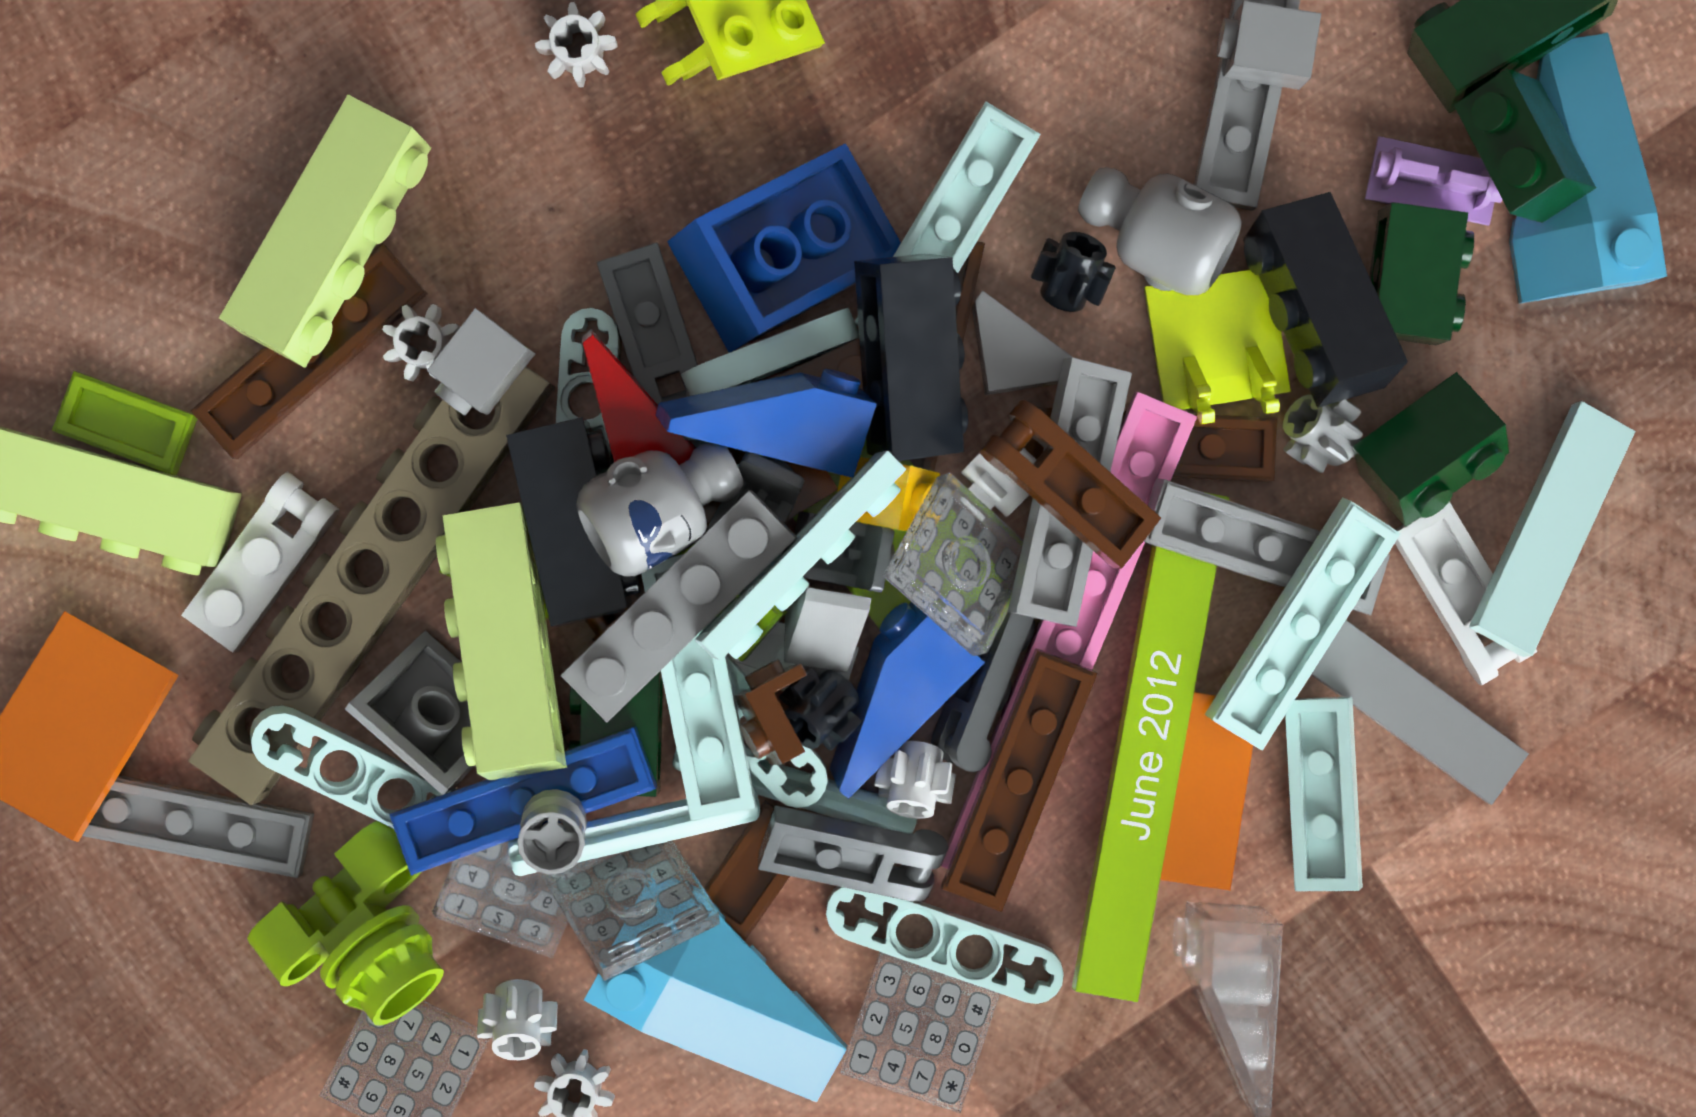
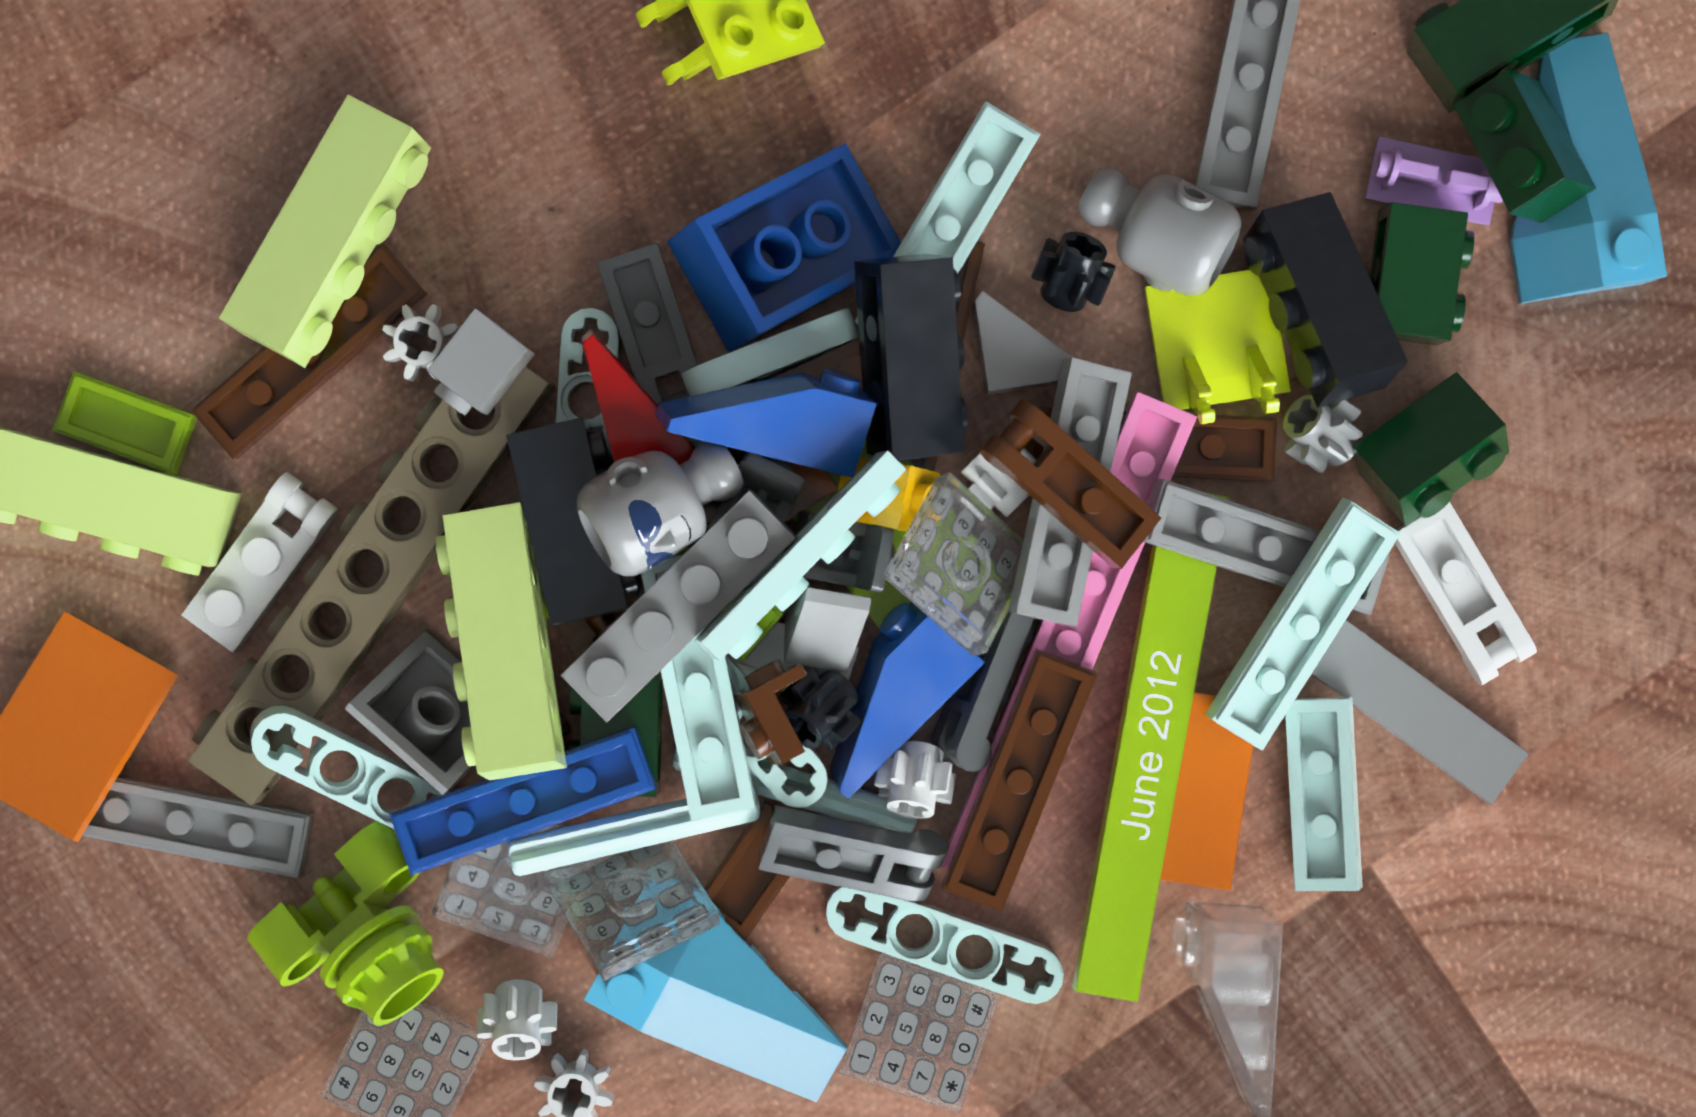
light grey wheel [518,789,587,875] -> none
white gear [535,2,618,87] -> none
light grey brick [1217,1,1322,90] -> none
light aqua tile [1469,401,1636,657] -> none

